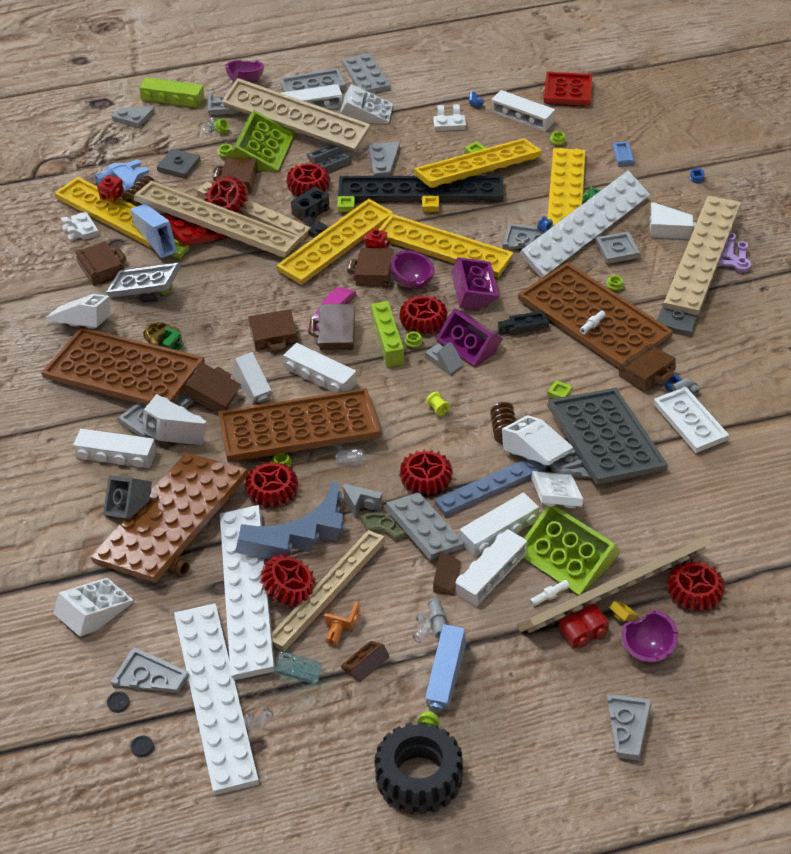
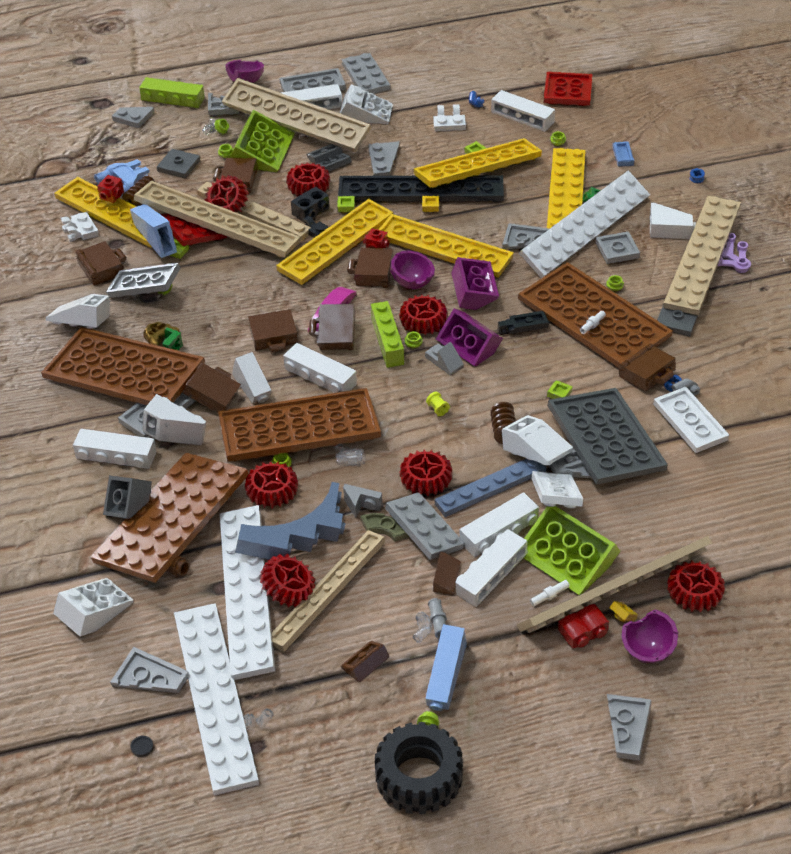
black piece [107,692,129,713] -> none
clear light blue plate [274,651,322,685] -> none
orange bracket [324,601,360,646] -> none
blue bush [537,216,553,233] -> none

